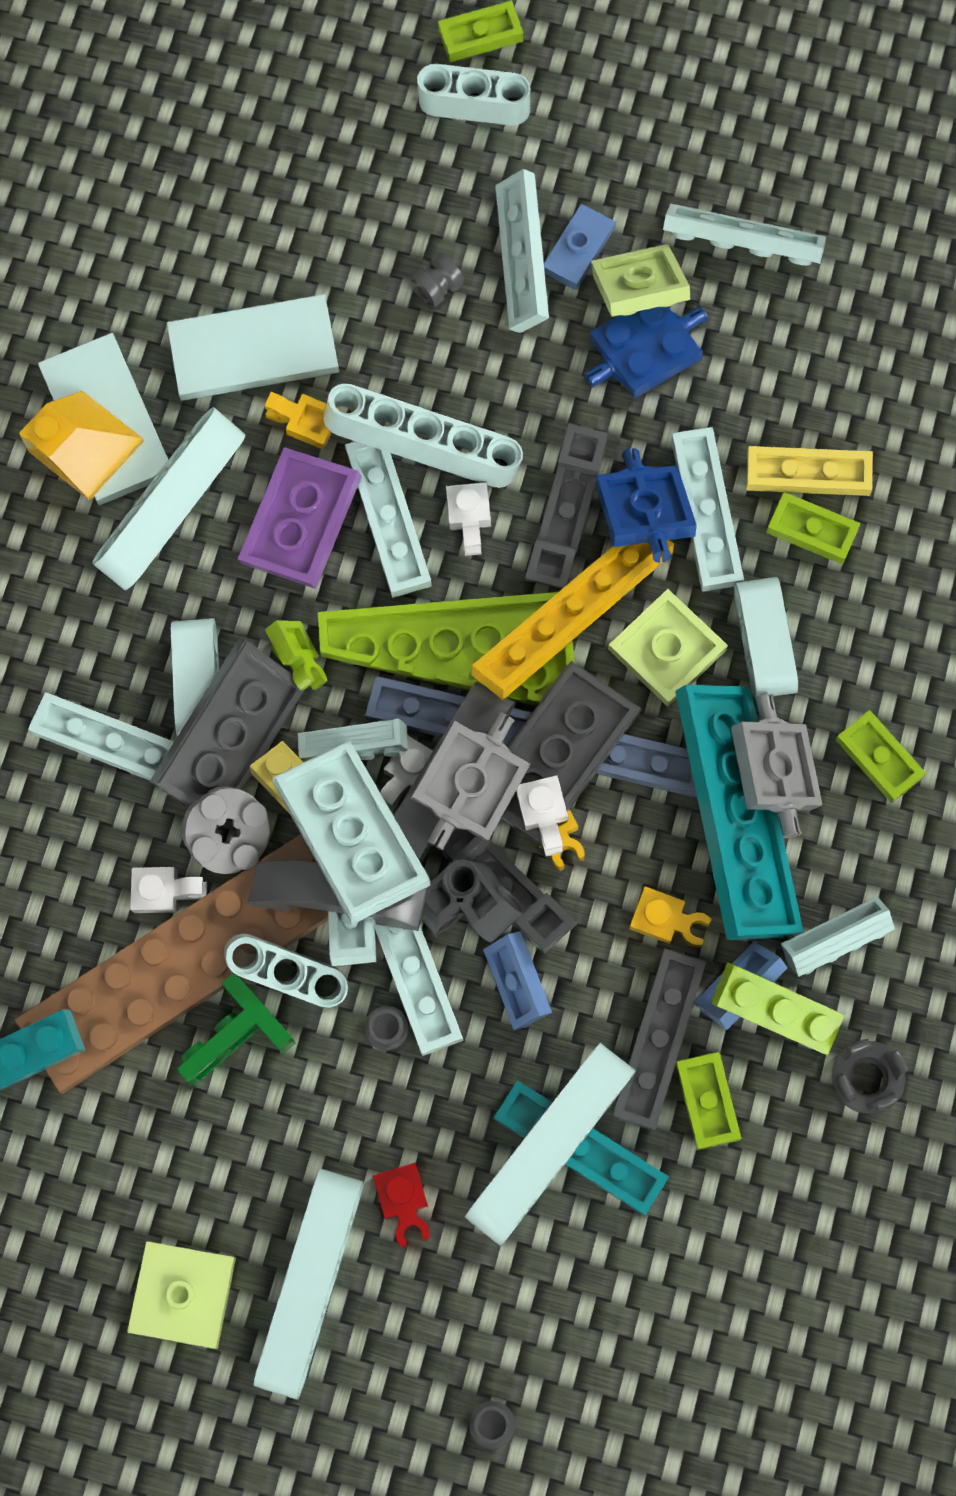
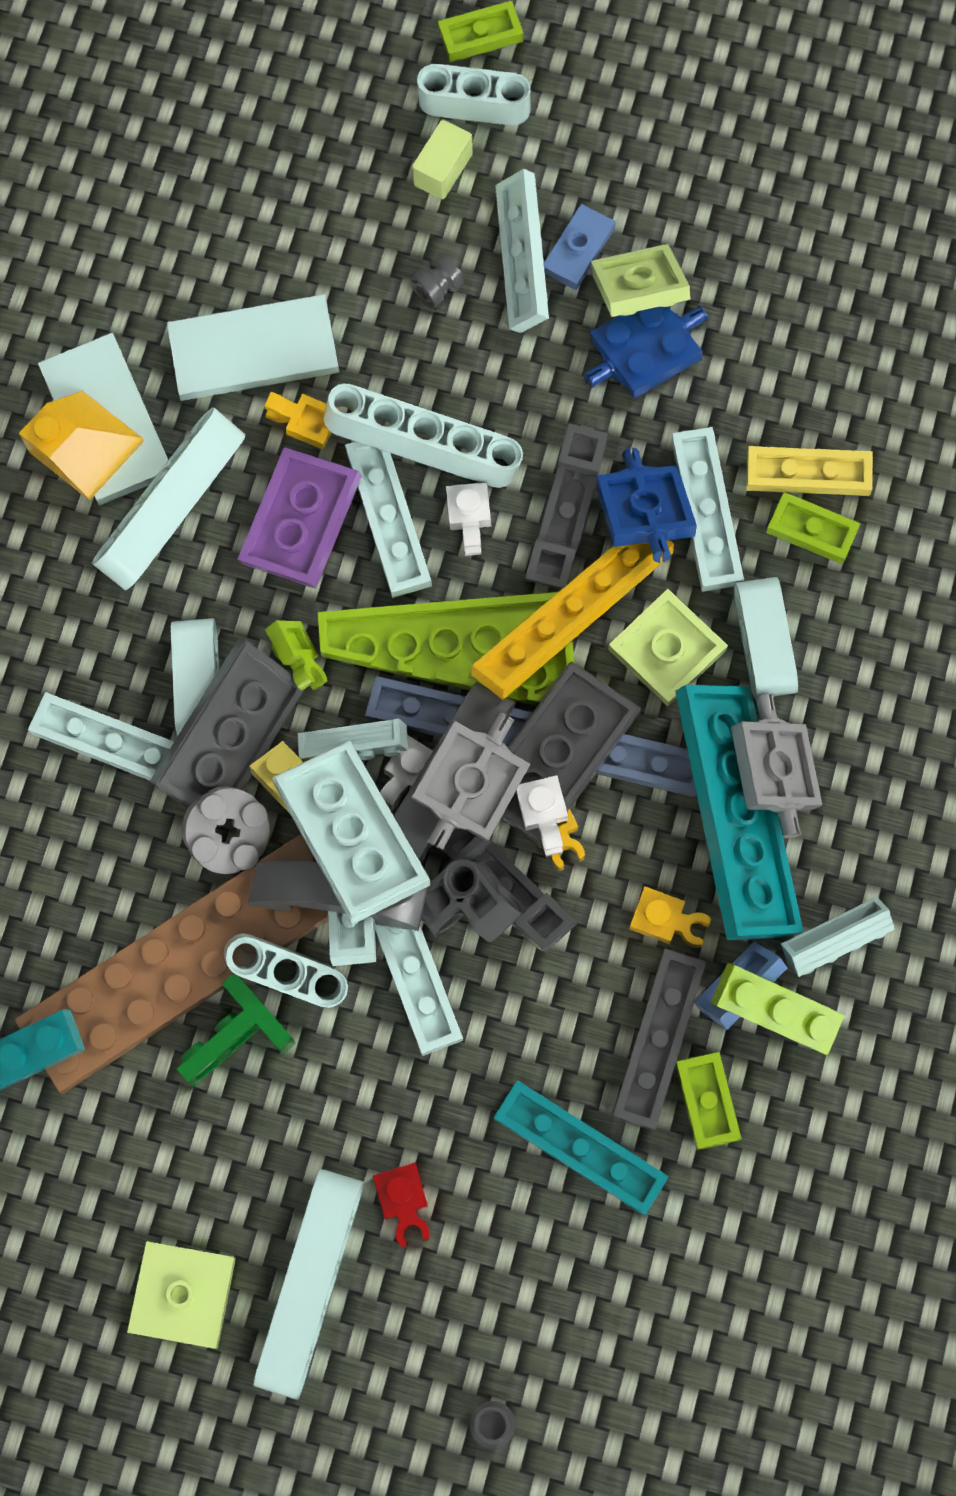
white plate [130,867,207,913] -> none
dark grey plate [365,1006,409,1051] -> none
light aqua beam [465,1043,636,1246] -> none
medium blue plate [483,931,552,1030] -> none
light aqua plate [663,203,826,266] -> none
dark grey piece [832,1039,908,1114] -> none
lime plate [836,710,927,803] -> none
none -> yellowish green piece [413,120,473,200]

